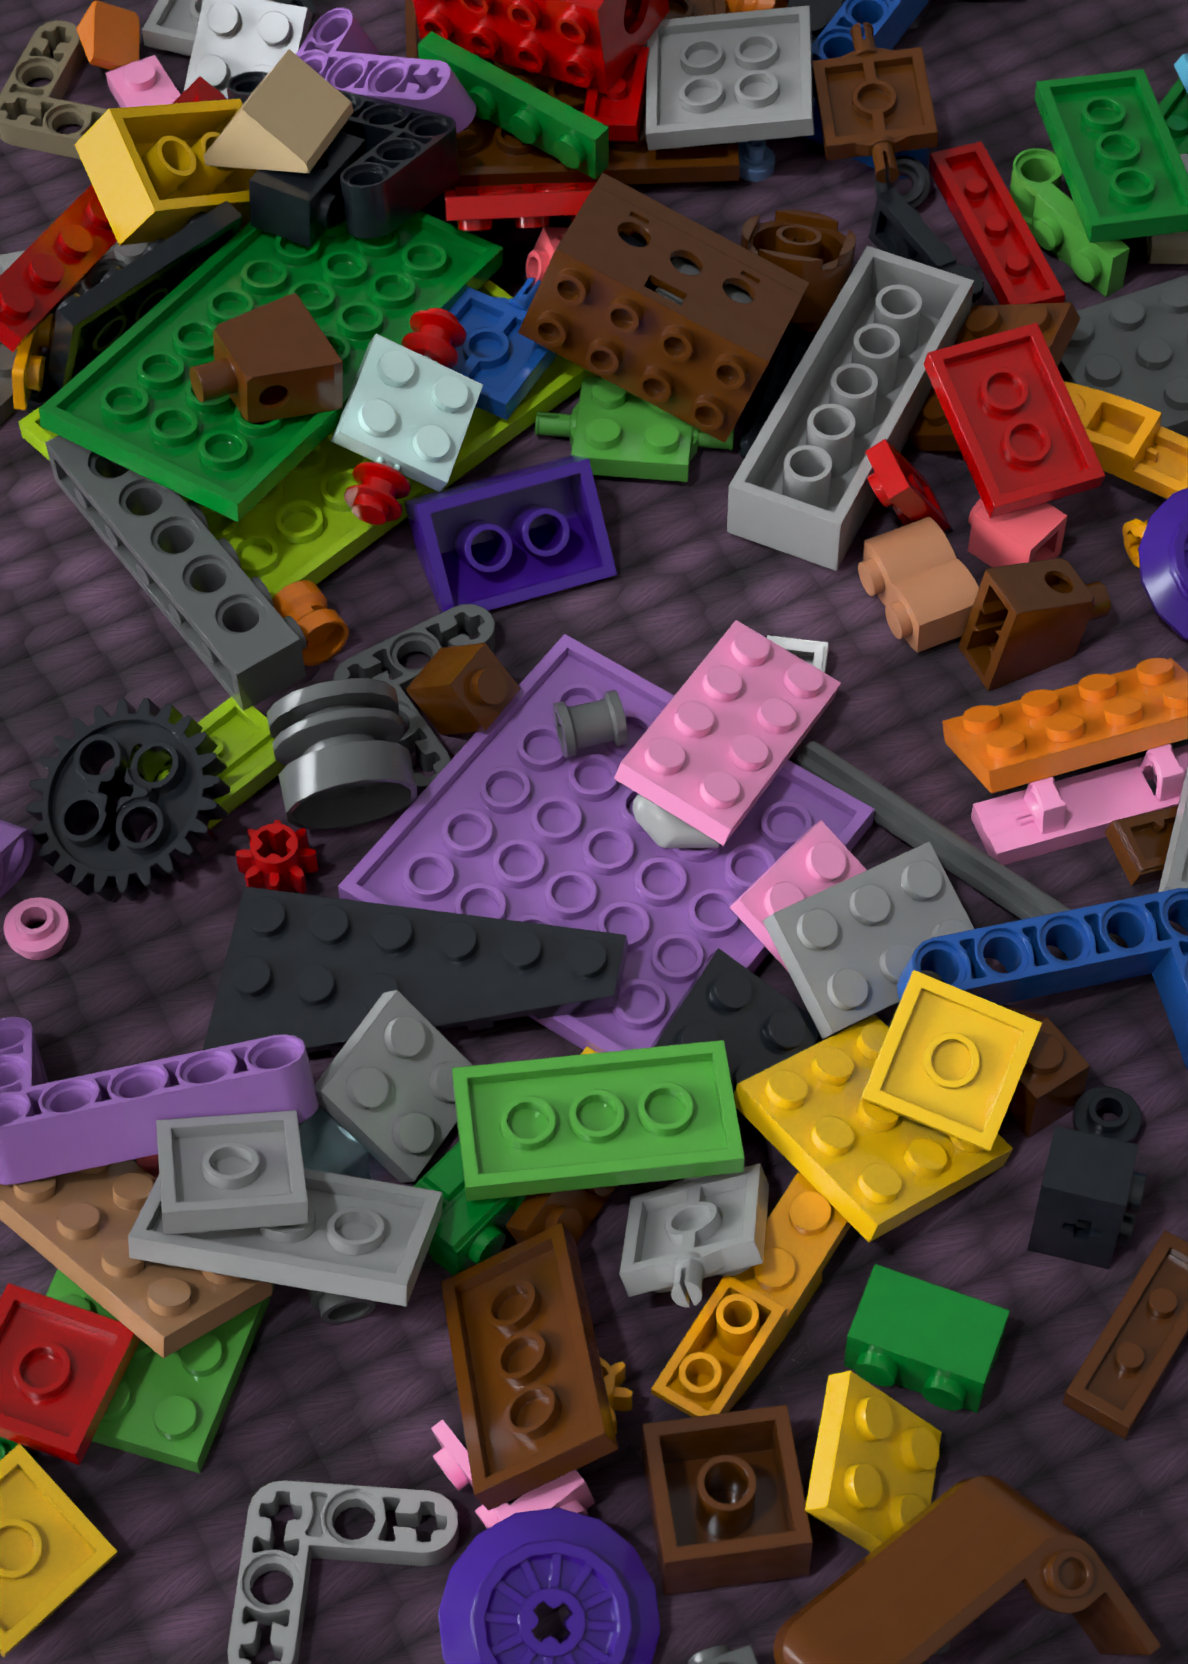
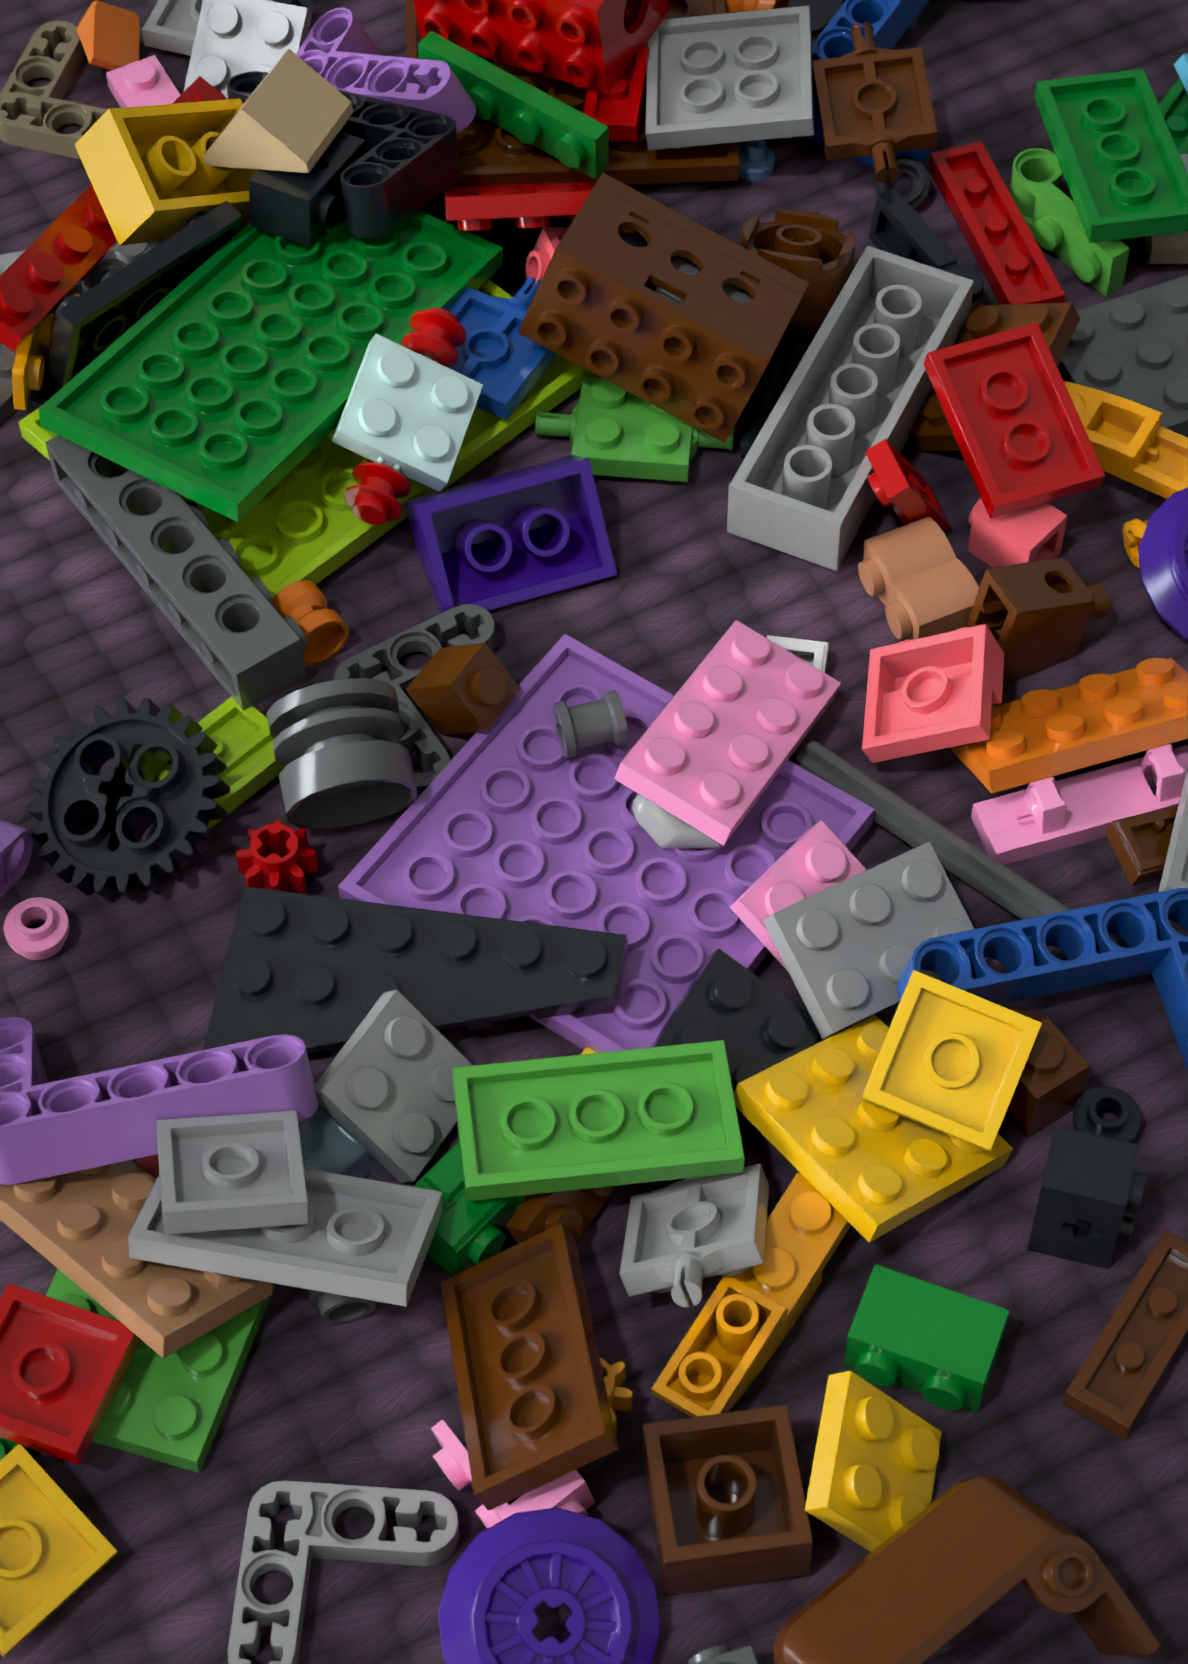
reddish brown torso [190,293,343,423] -> none
none -> coral plate [862,624,1004,763]

